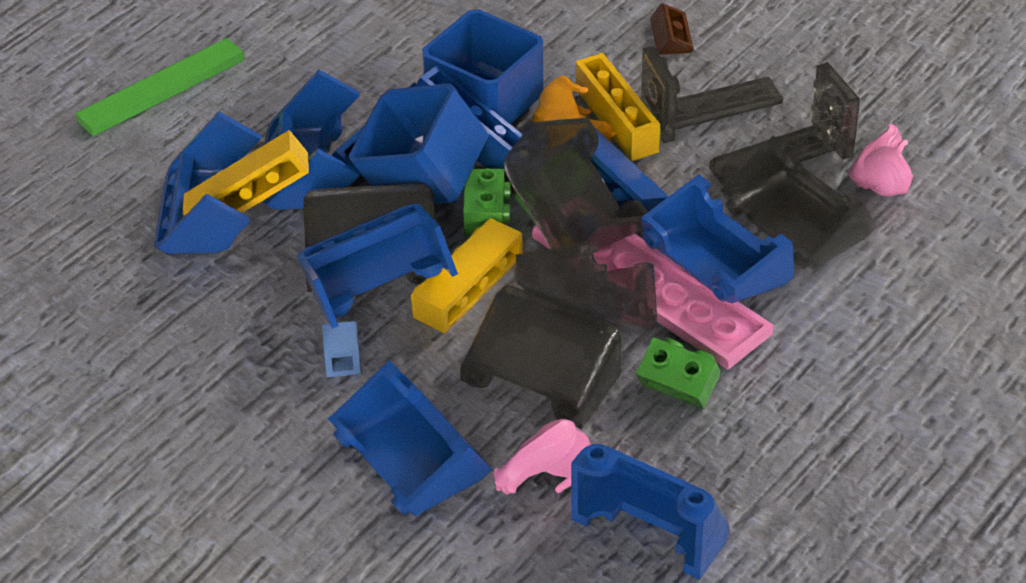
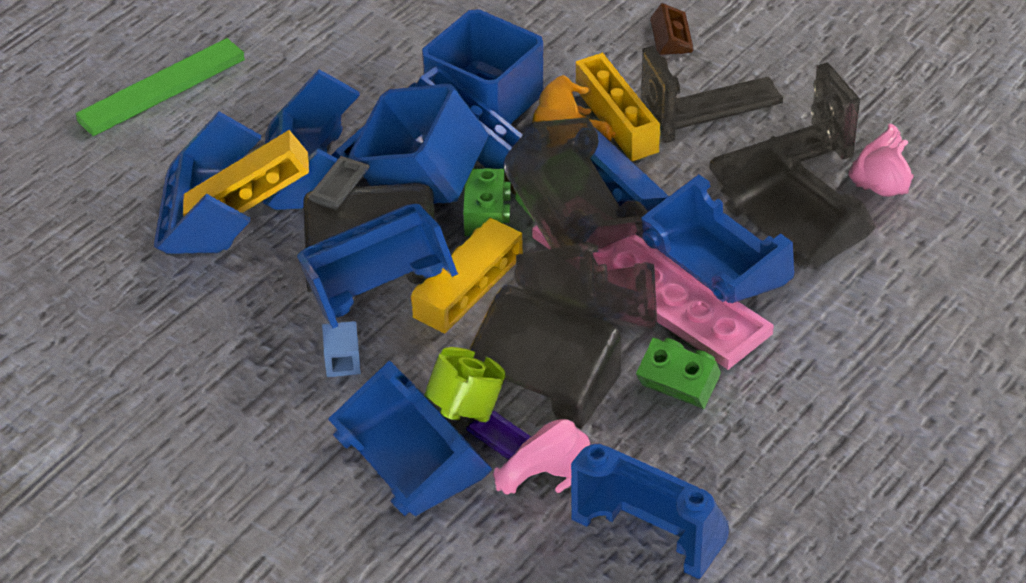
none -> dark grey tile [309,156,370,210]
none -> lime brick [424,347,505,422]
none -> dark purple tile [466,410,531,460]

